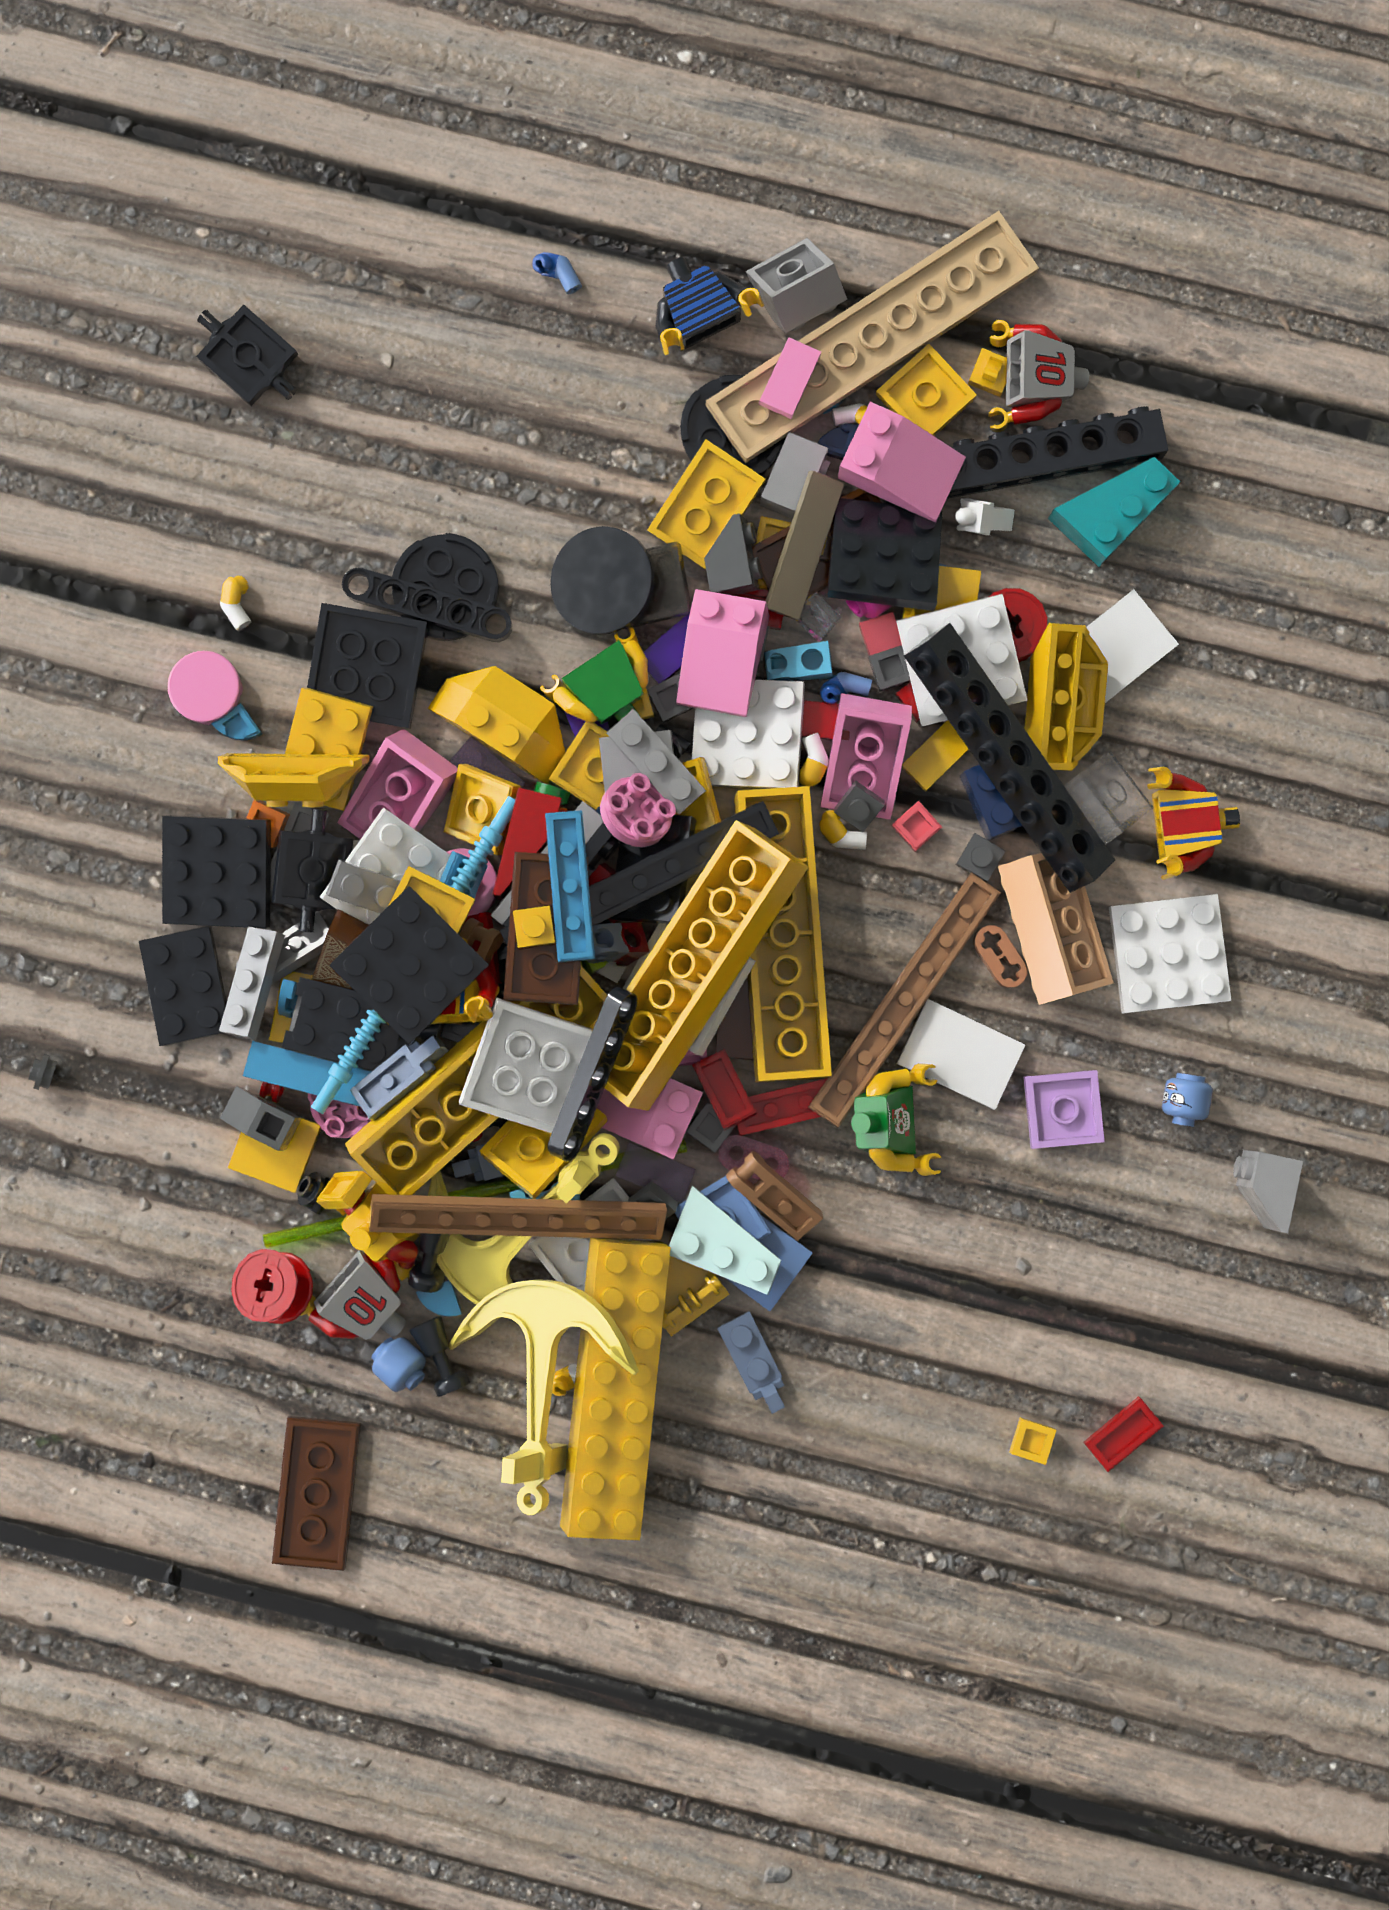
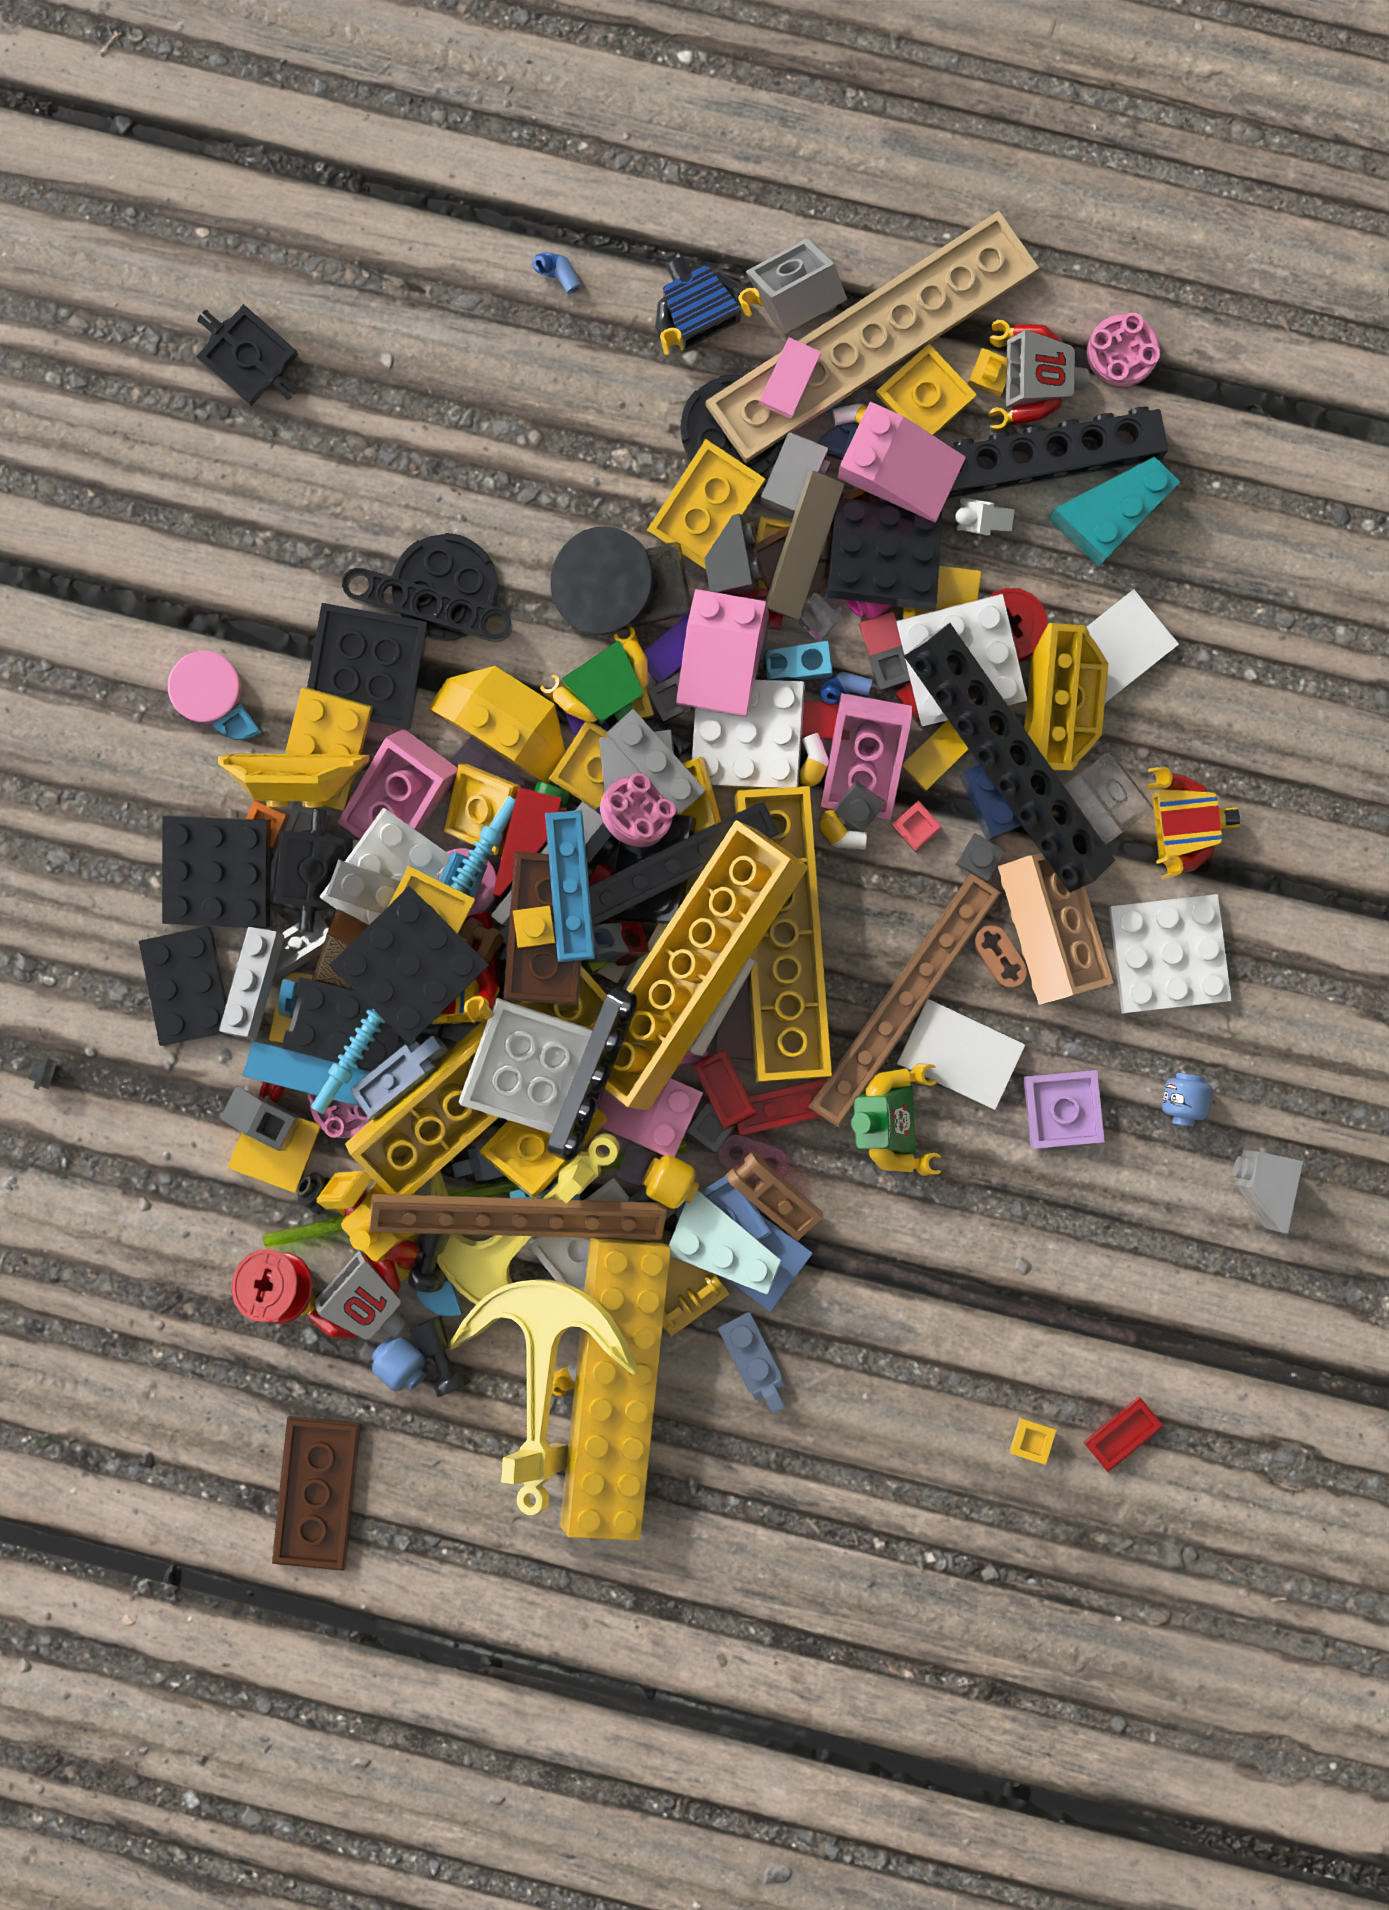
arm [220,575,251,631] -> none
none -> yellow head [642,1155,699,1209]
none -> bright pink tile [1087,312,1160,387]

